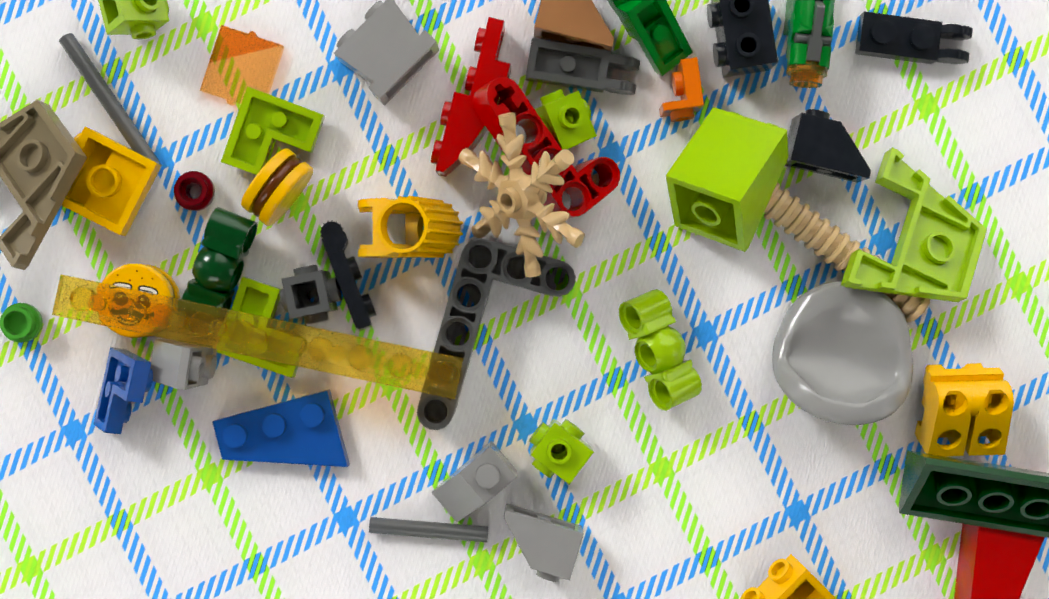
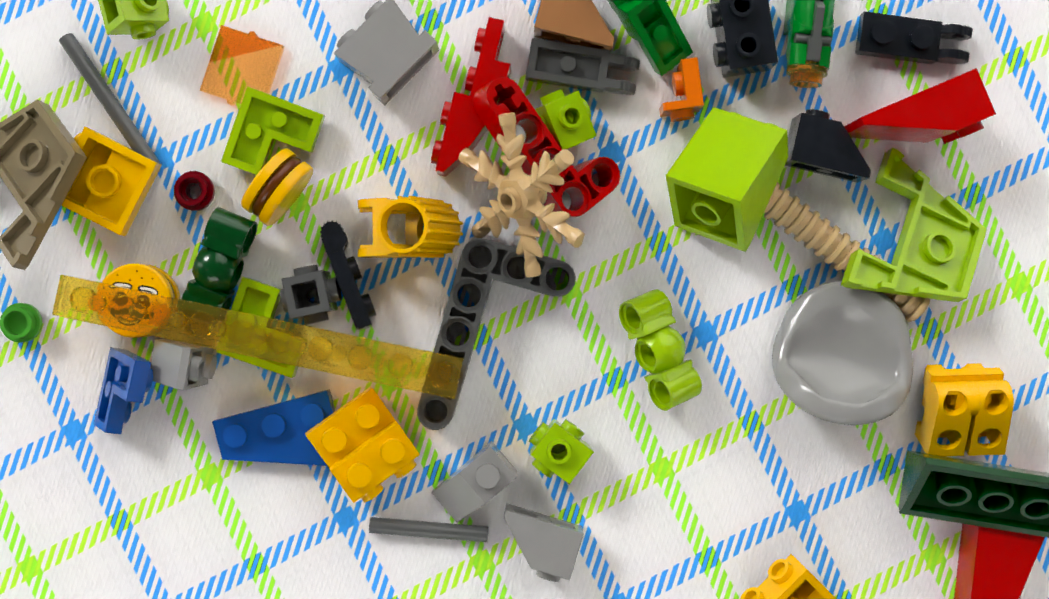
none -> yellow plate [305,386,420,503]
none -> red slope [844,68,996,144]

